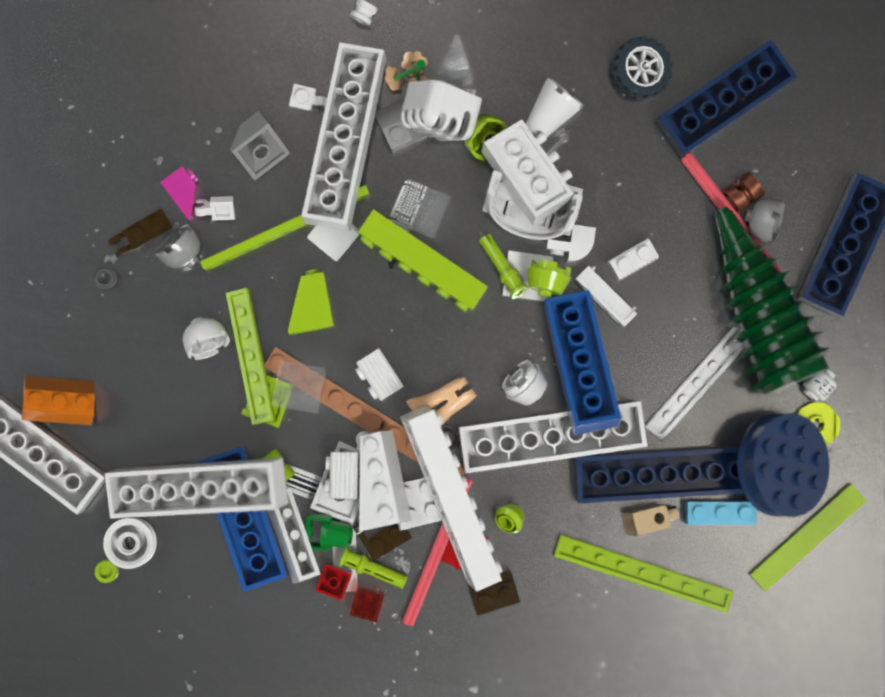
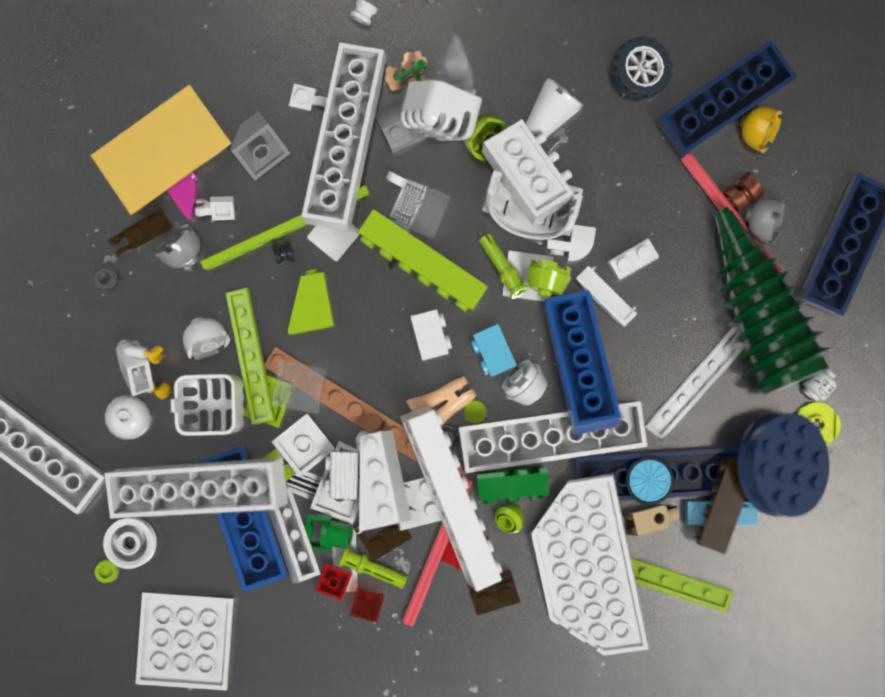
orange slope [21,376,95,425] -> none
white brick [355,348,404,401] -> none
lime tile [750,483,867,592] -> none
none -> yellow piece [91,85,232,215]
none -> white cylinder [105,395,152,440]
none -> white torso [115,339,171,399]
none -> white plate [136,592,234,690]
none -> white piece [171,374,245,436]
none -> black wheel [272,240,296,266]
none -> white plate [272,413,336,477]
none -> white tile [385,171,409,188]
none -> white brick [411,309,452,361]
none -> lime tile [464,401,487,423]
none -> medium azure brick [471,324,517,377]
none -> green wedge [476,465,549,505]
none -> white plate [531,474,649,656]
none -> medium azure wheel [626,456,674,505]
none -> dark brown brick [694,457,746,554]
none -> yellow cylinder [740,106,782,153]

